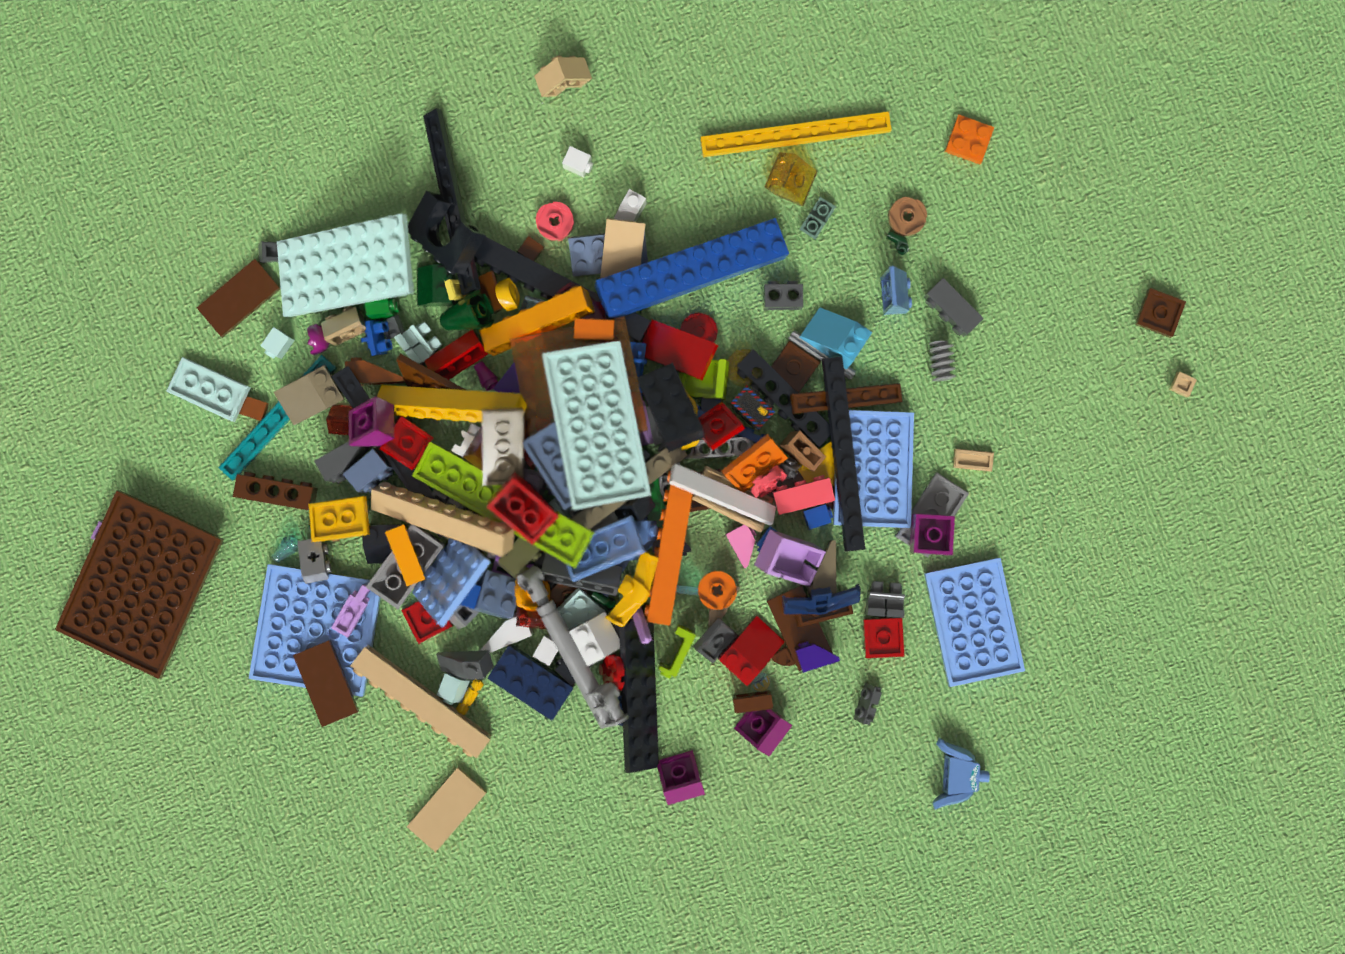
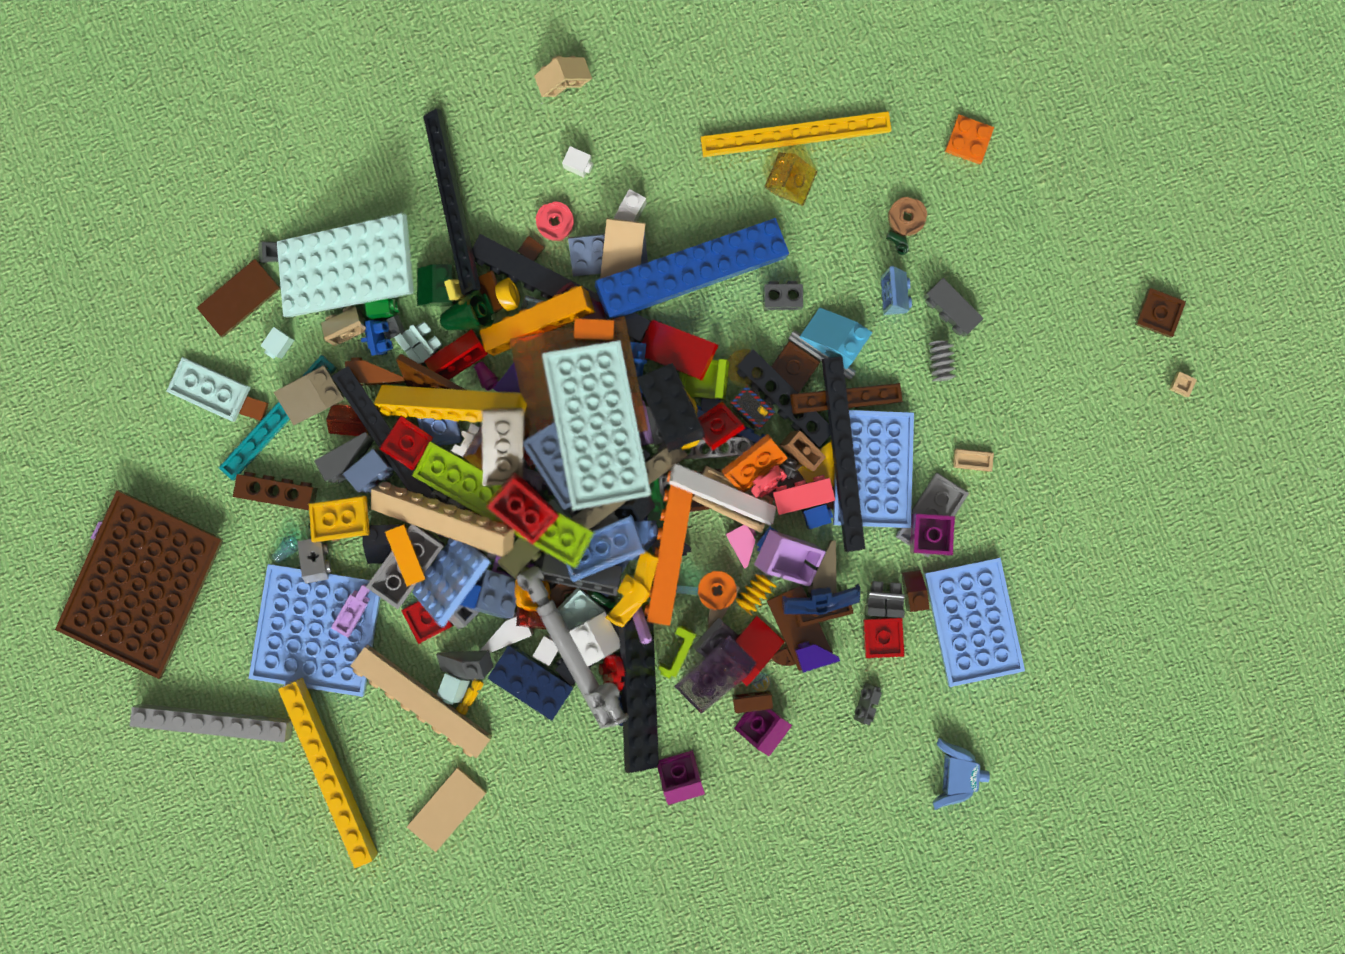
reddish brown tile [293,640,359,727] -> none
magenta hair [307,324,330,356] -> none
magenta slope [349,396,394,446] -> none
black arch [408,191,486,275] -> none
red tile [680,312,718,343] -> none
sand green slope [799,197,836,240] -> none
none -> light grey brick [130,704,293,742]
none -> yellow brick [278,677,378,868]
none -> medium blue tile [417,418,462,446]
none -> clear purple brick [674,635,757,714]
none -> yellow piece [735,574,777,616]
none -> reddish brown slope [901,570,930,612]

